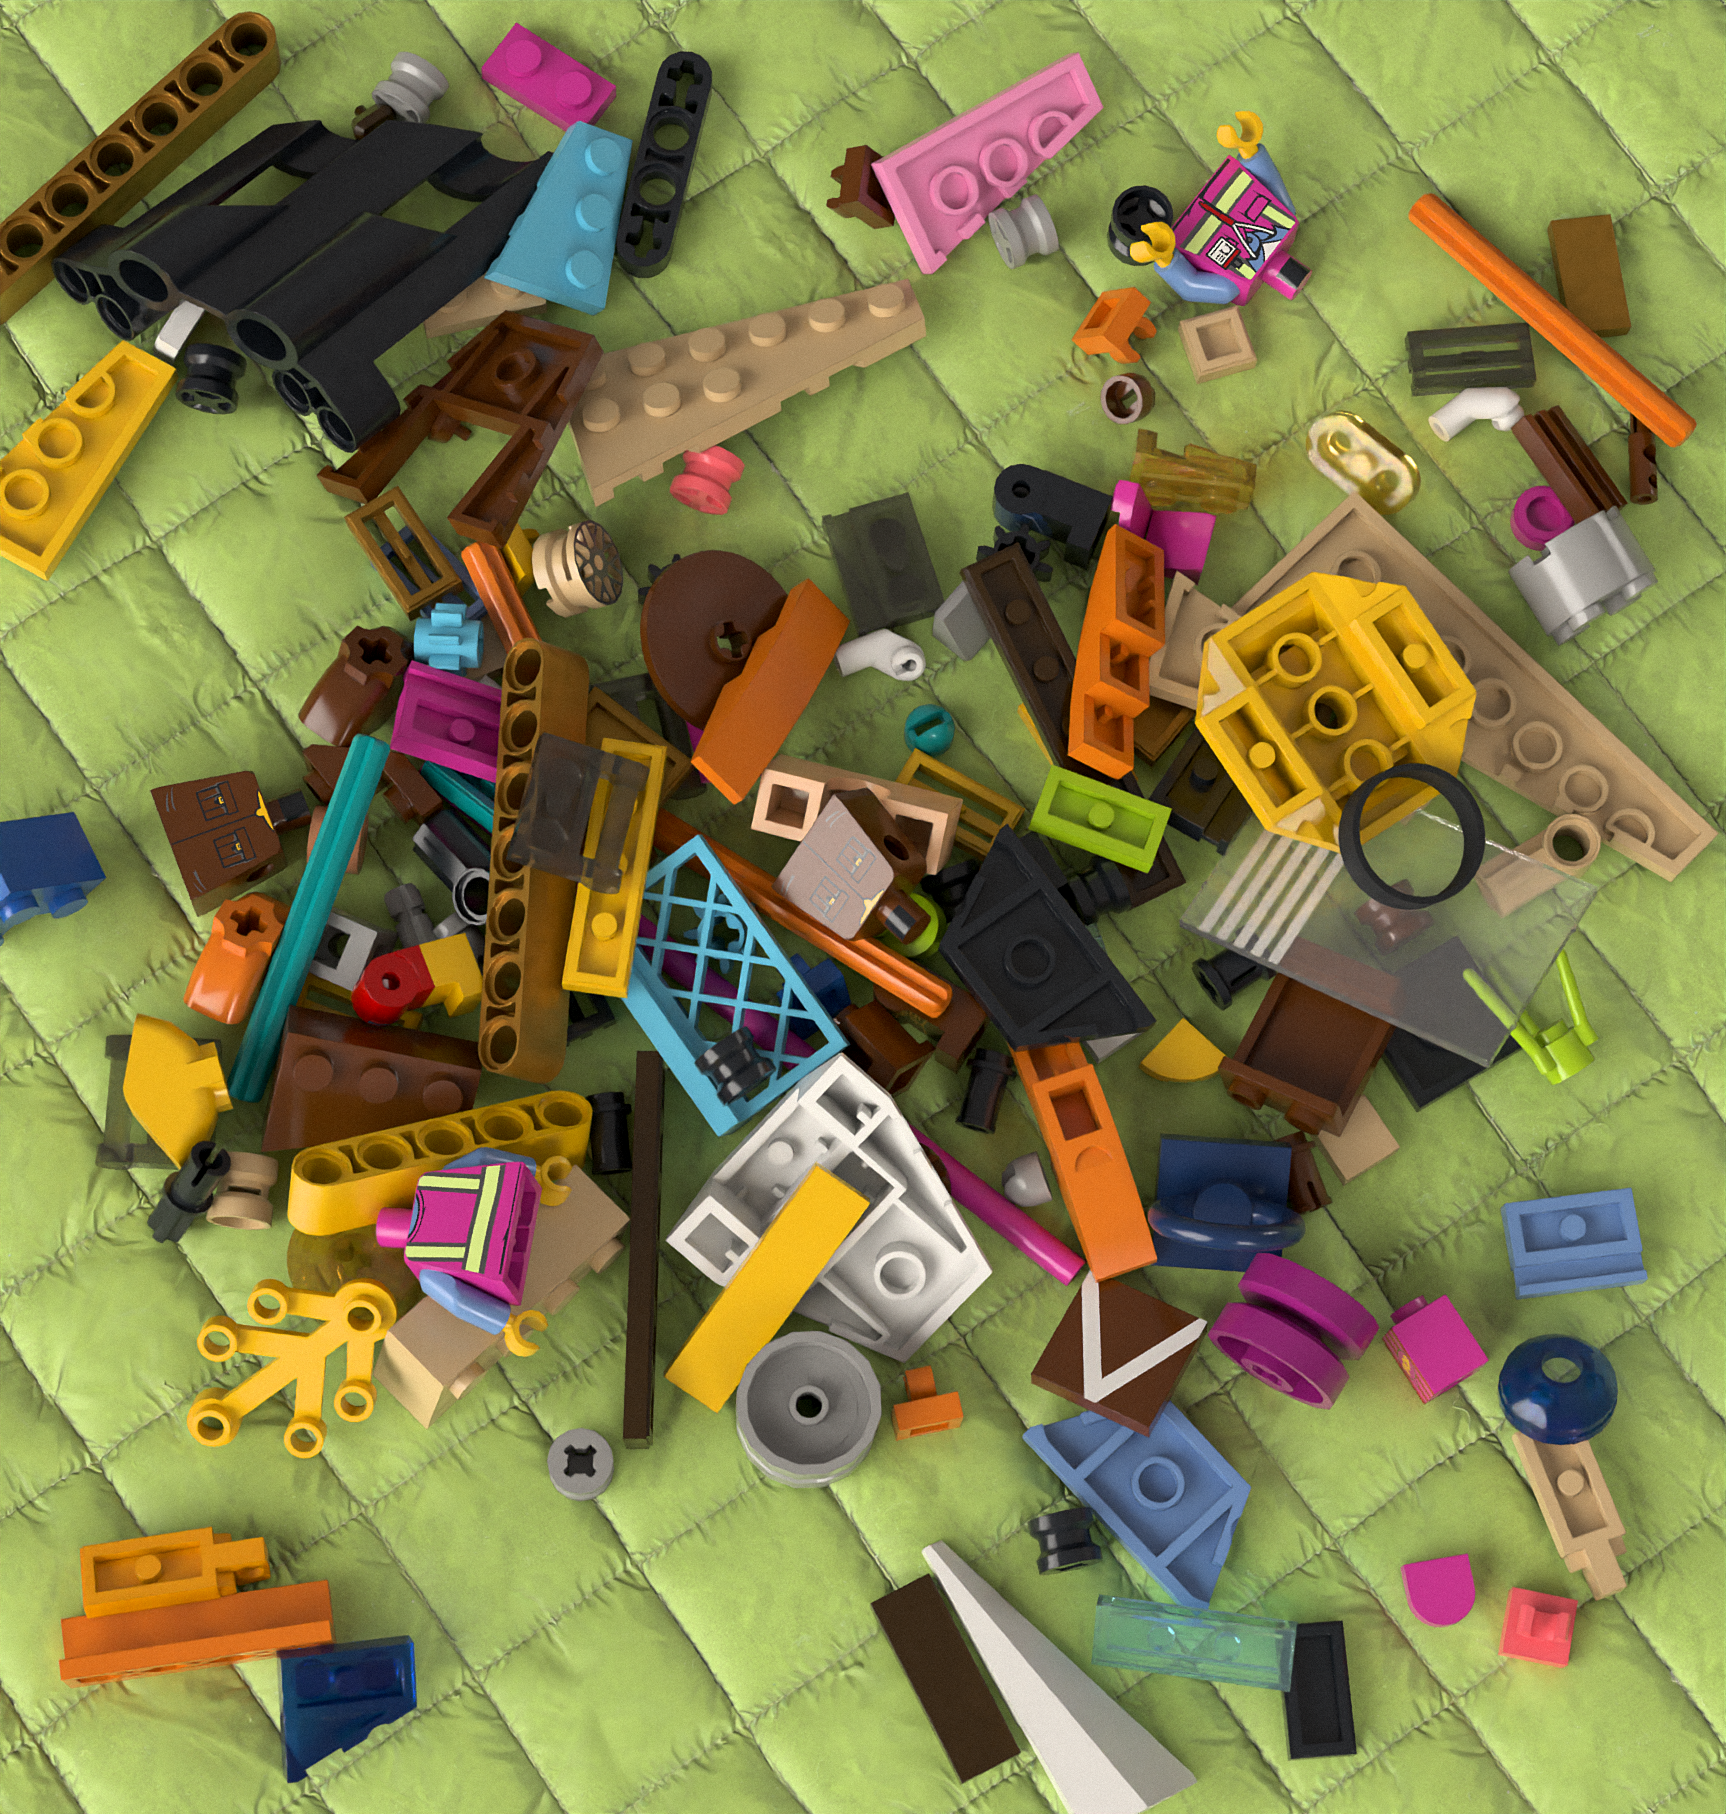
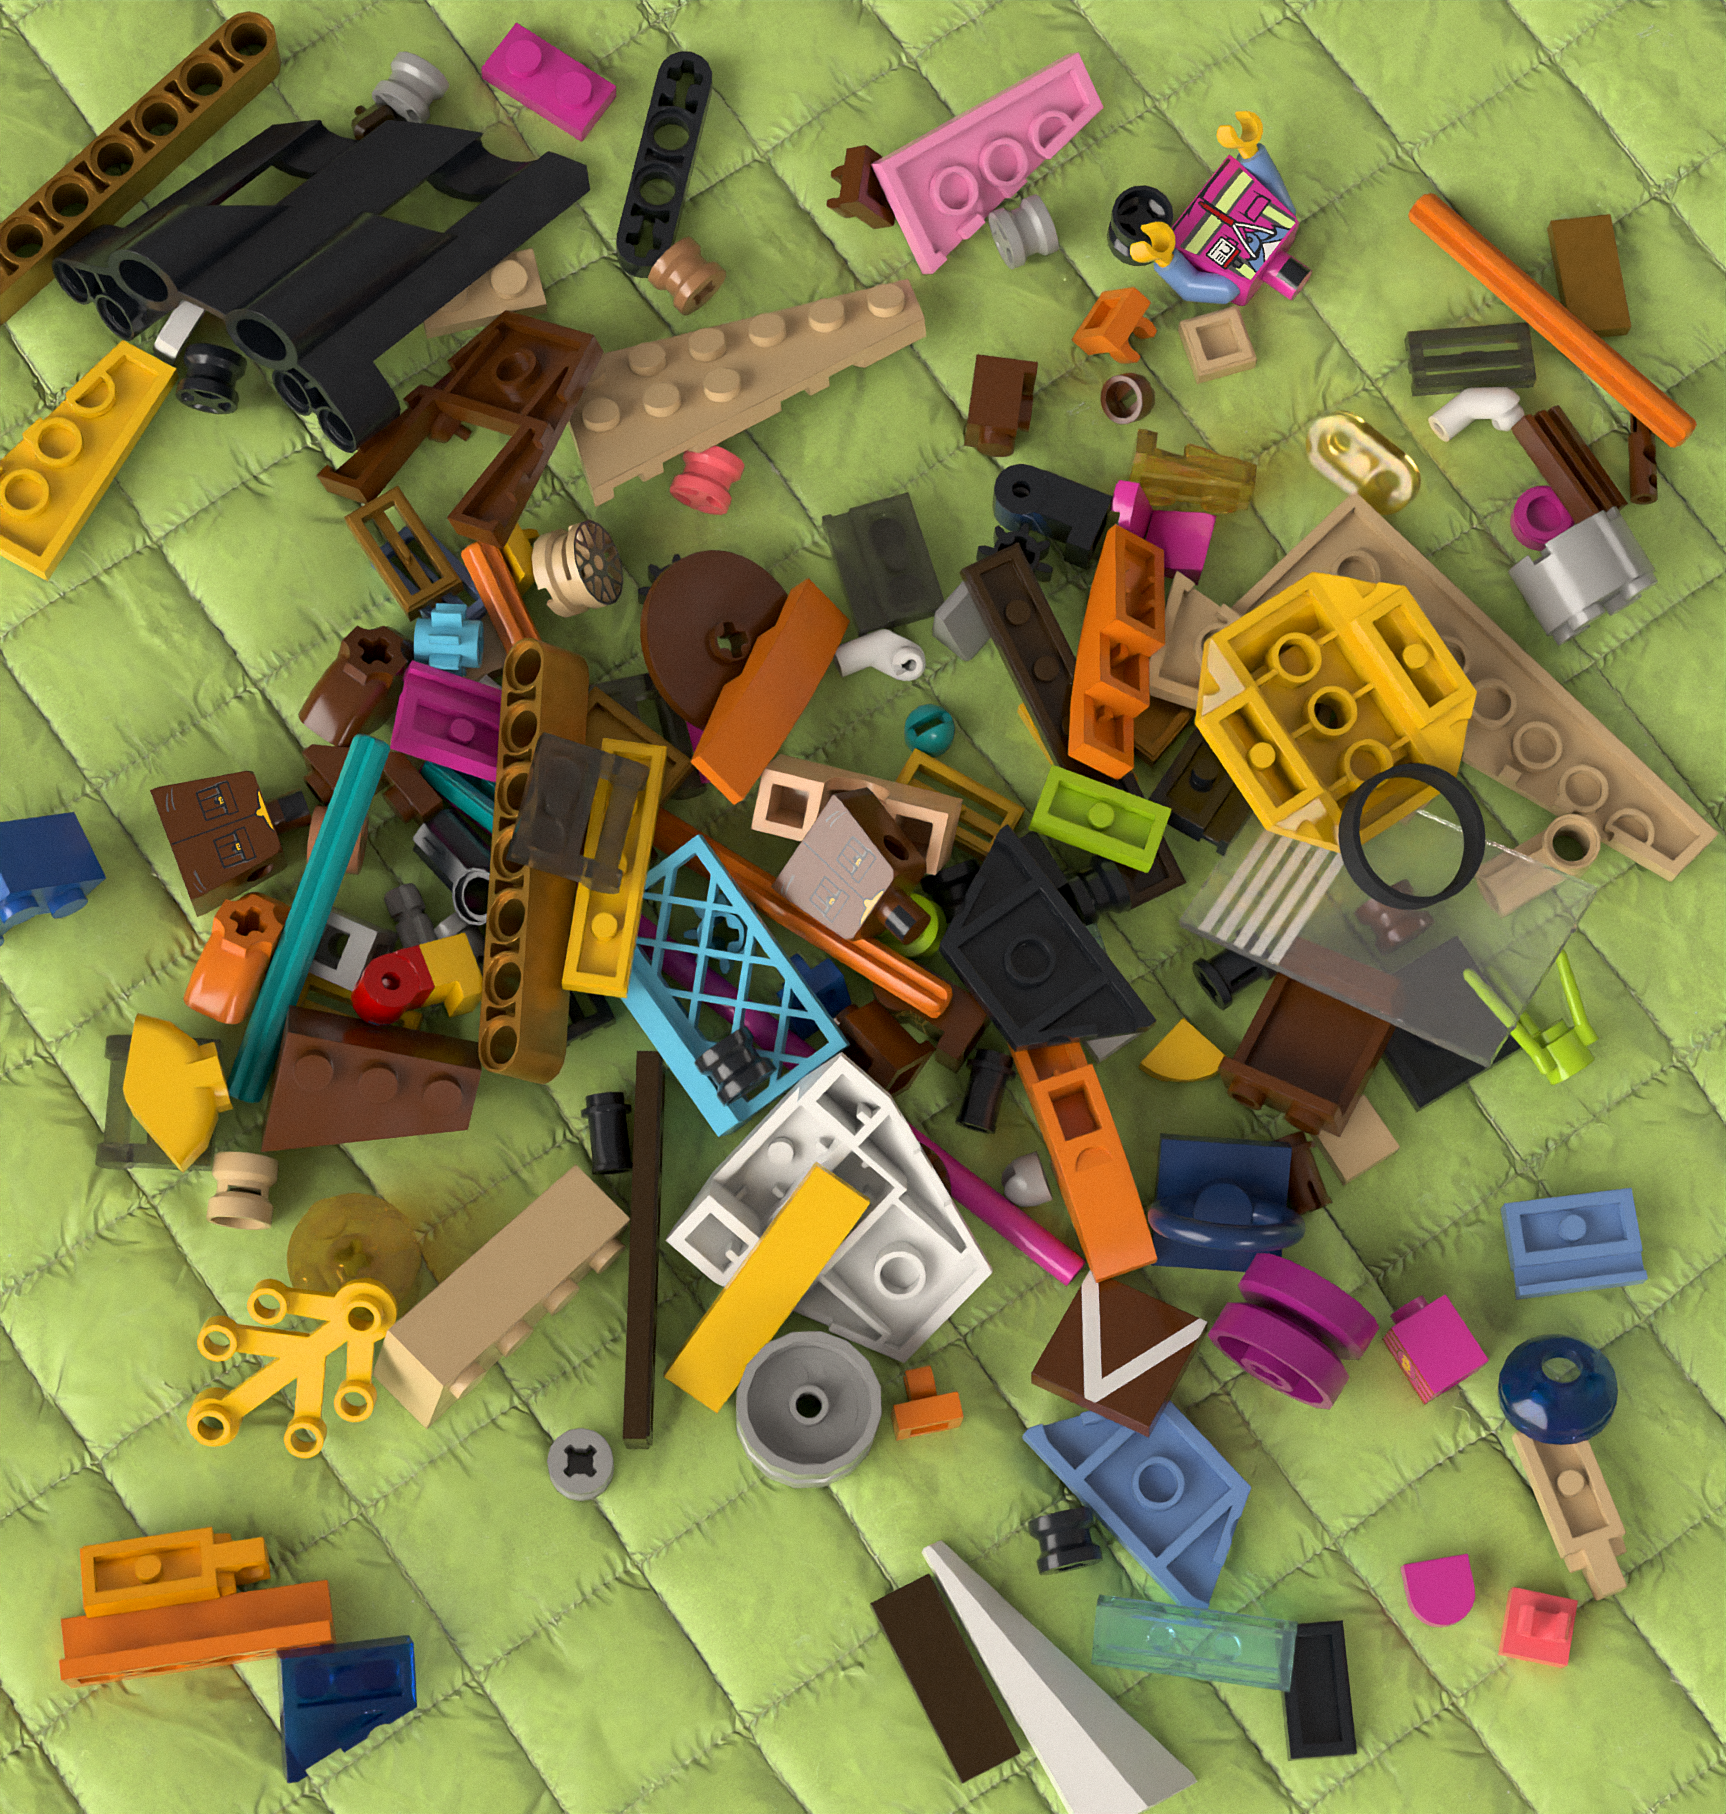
black axle [147,1141,231,1243] -> none
yellow beam [287,1090,593,1236] -> none
torso [376,1147,572,1357] -> none
medium azure wing [484,121,633,316] -> none
none -> medium nougat wheel [648,237,726,316]
none -> reddish brown brick [964,354,1038,457]

